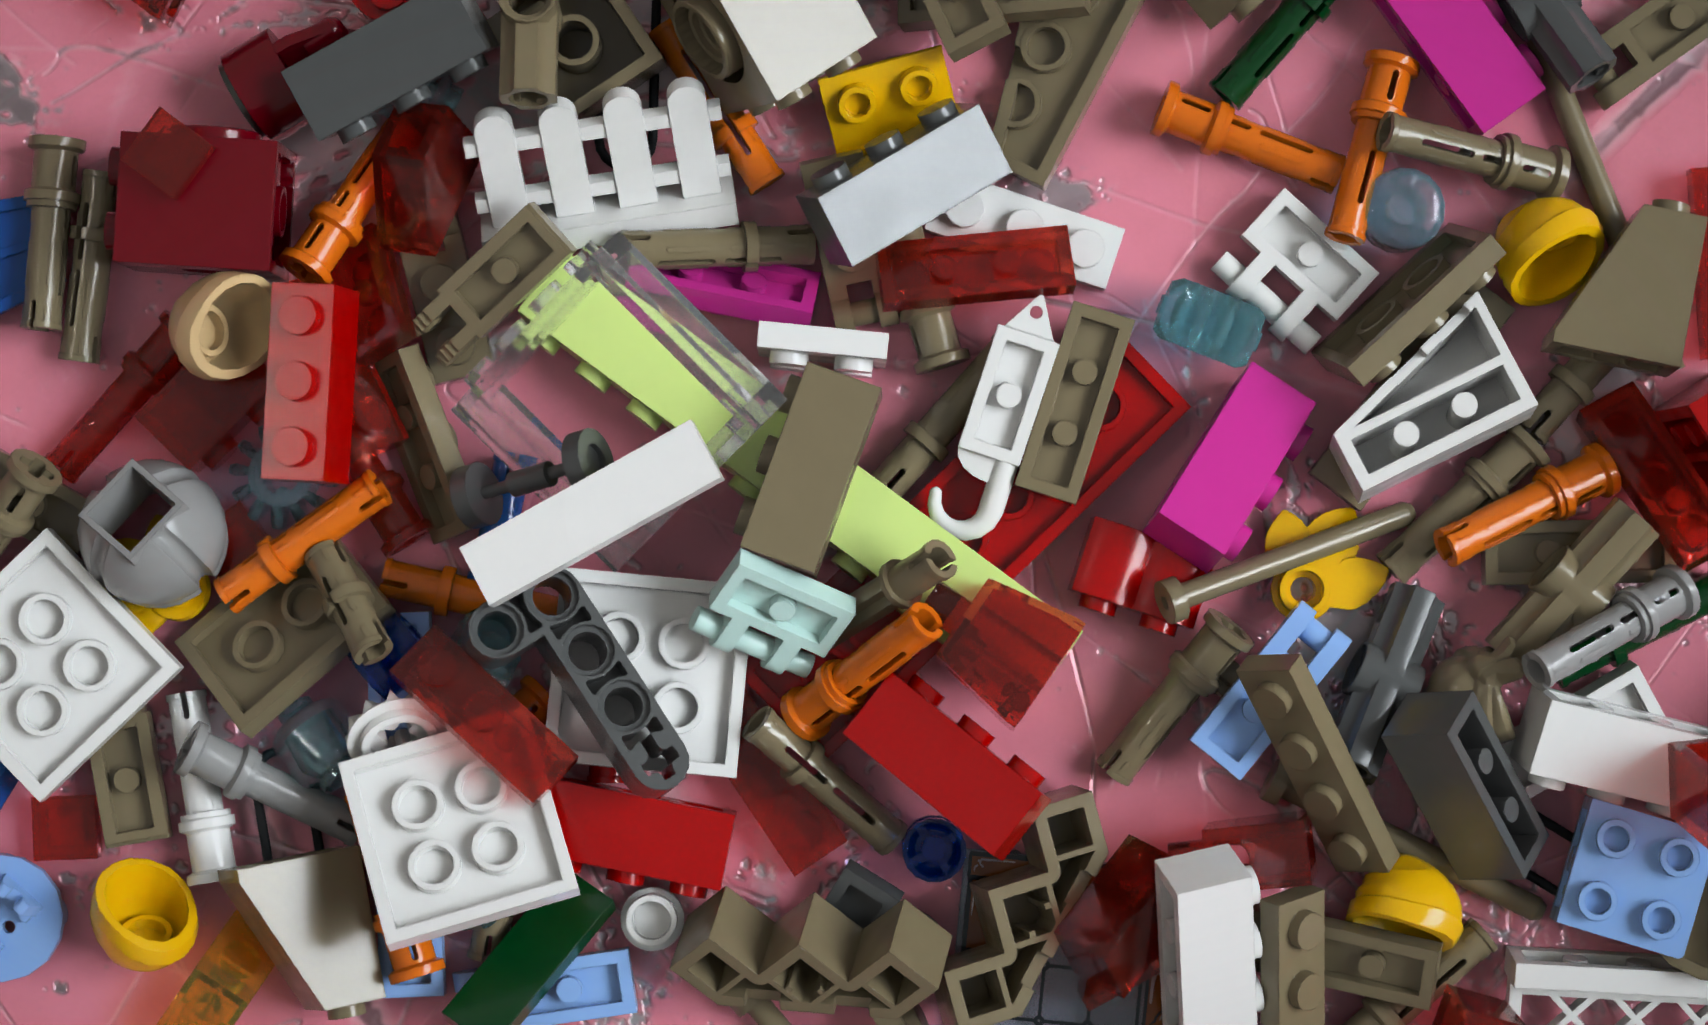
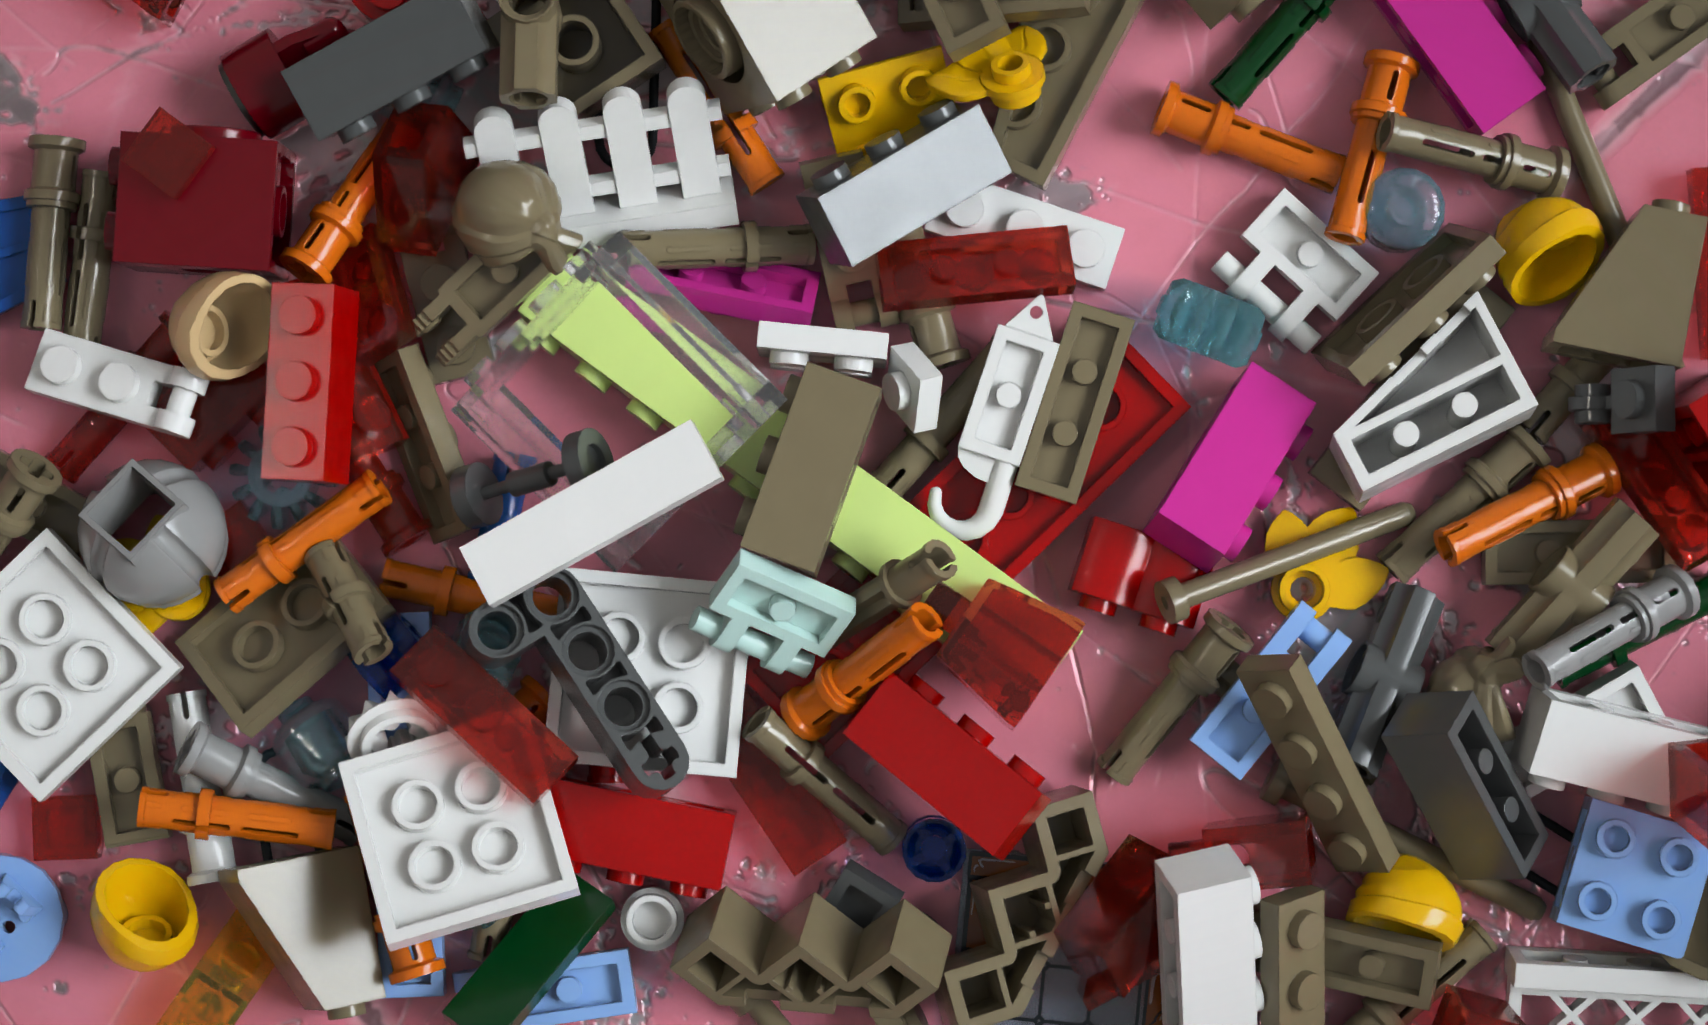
none -> white plate [24,328,210,440]
none -> orange pin [136,786,337,850]
none -> dark tan hat [451,160,583,276]
none -> white plate [882,342,943,433]
none -> yellow plate [925,25,1048,110]
none -> dark grey plate [1568,365,1676,435]

